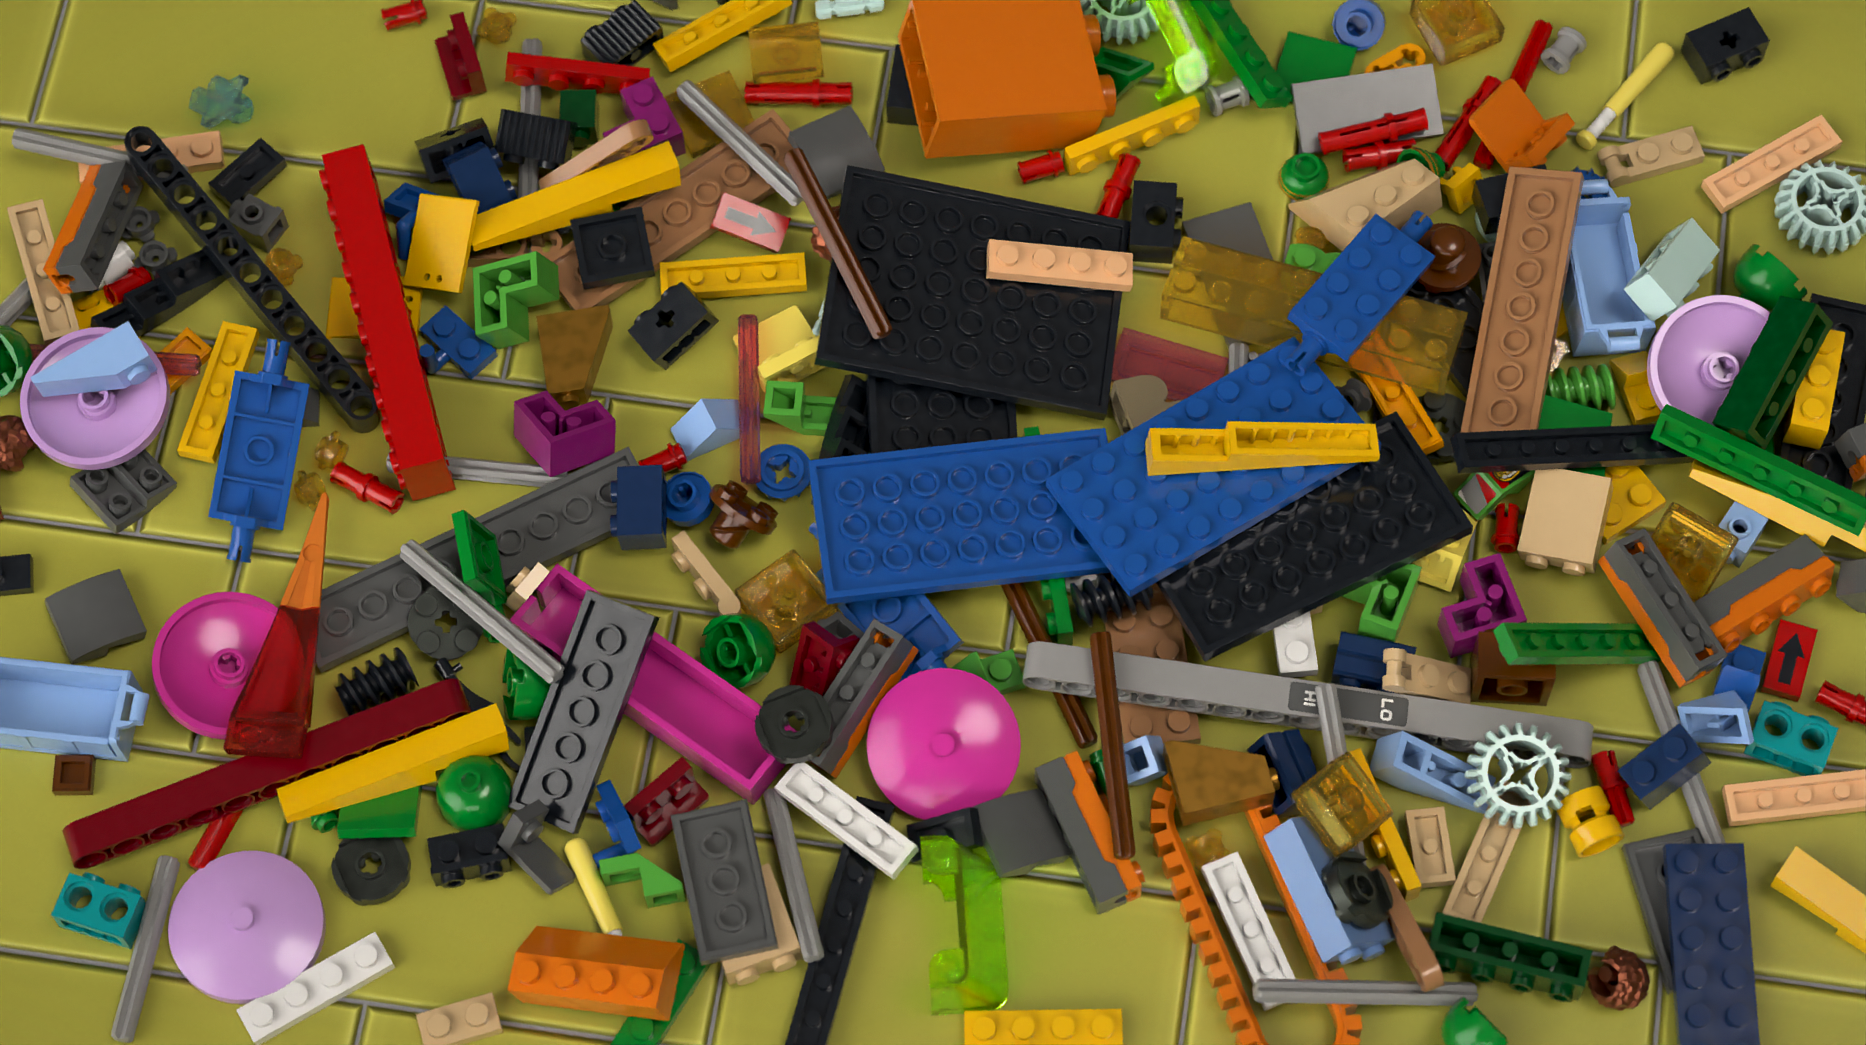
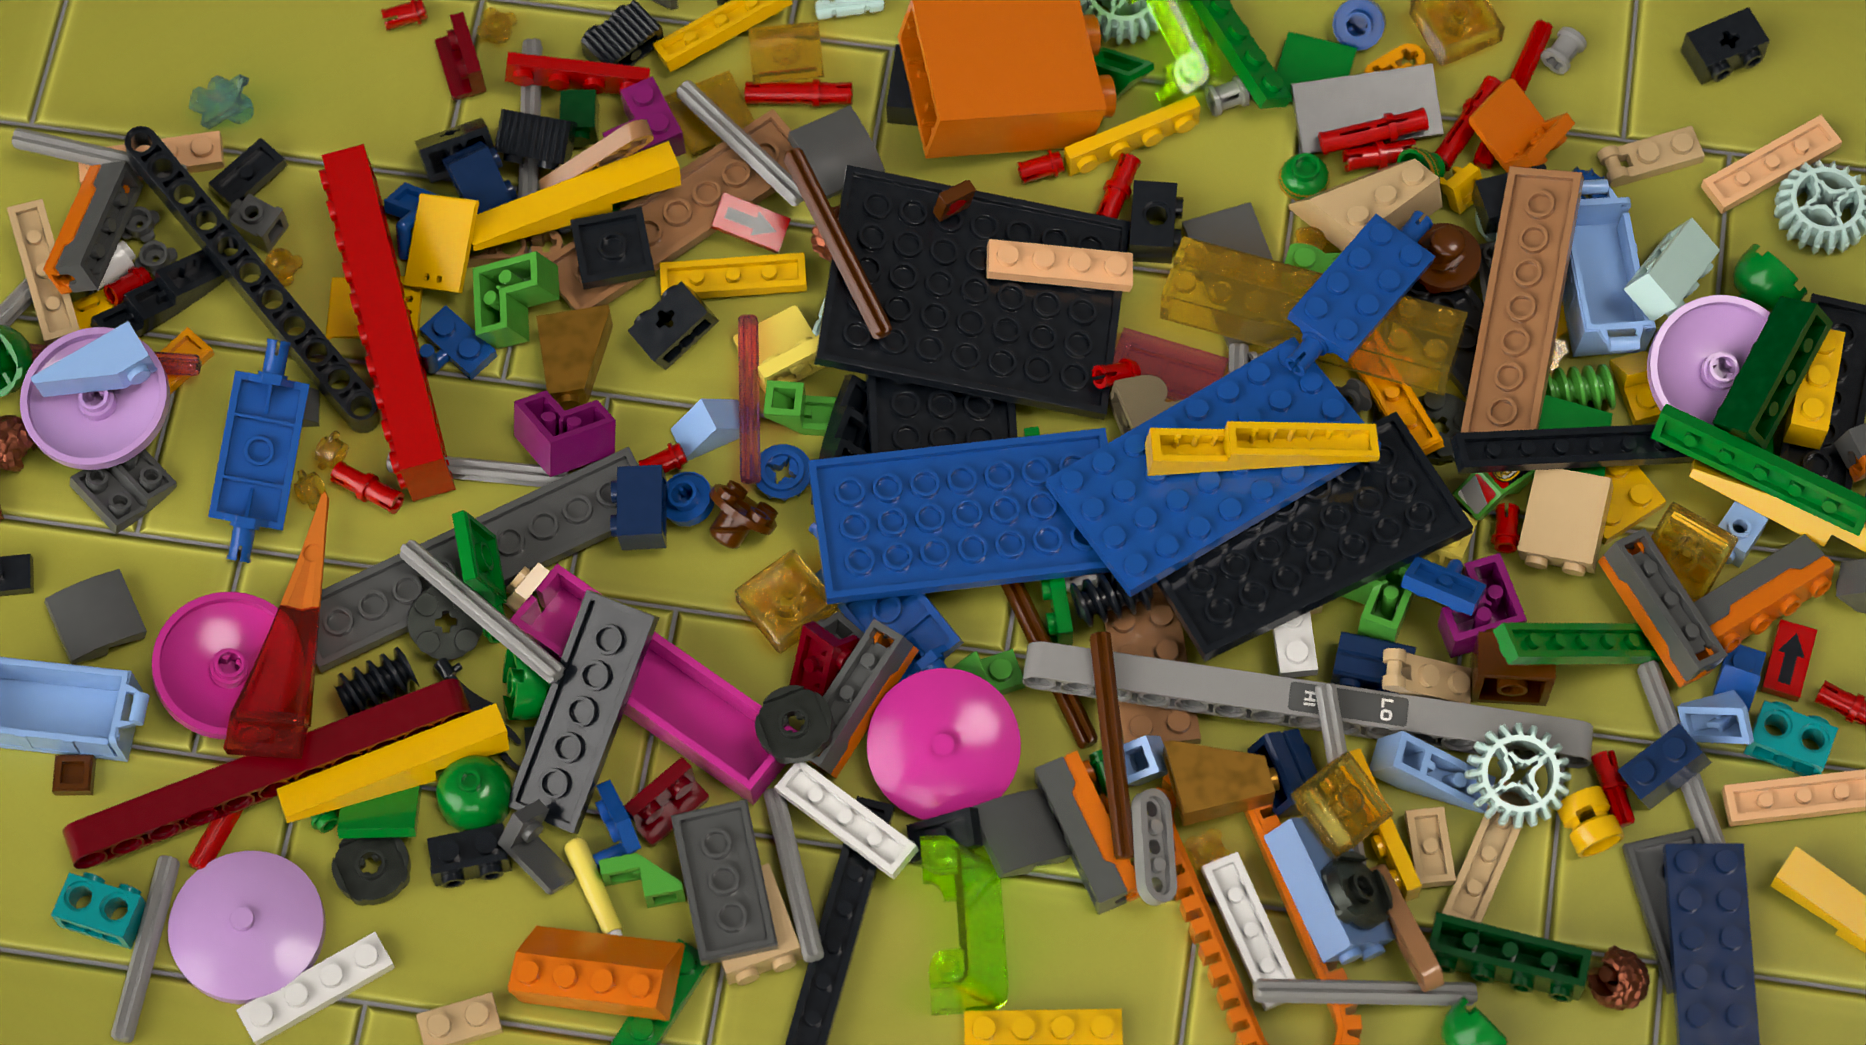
yellow plate [177,321,260,464] -> none
tan plate [671,530,742,616] -> none
green cylinder [700,613,776,689] -> none
light yellow piece [1576,42,1674,150] -> none
none -> reddish brown tile [933,180,976,222]
none -> red pin [1092,358,1141,389]
none -> light grey plate [1131,788,1177,906]
none -> blue plate [1400,557,1487,616]

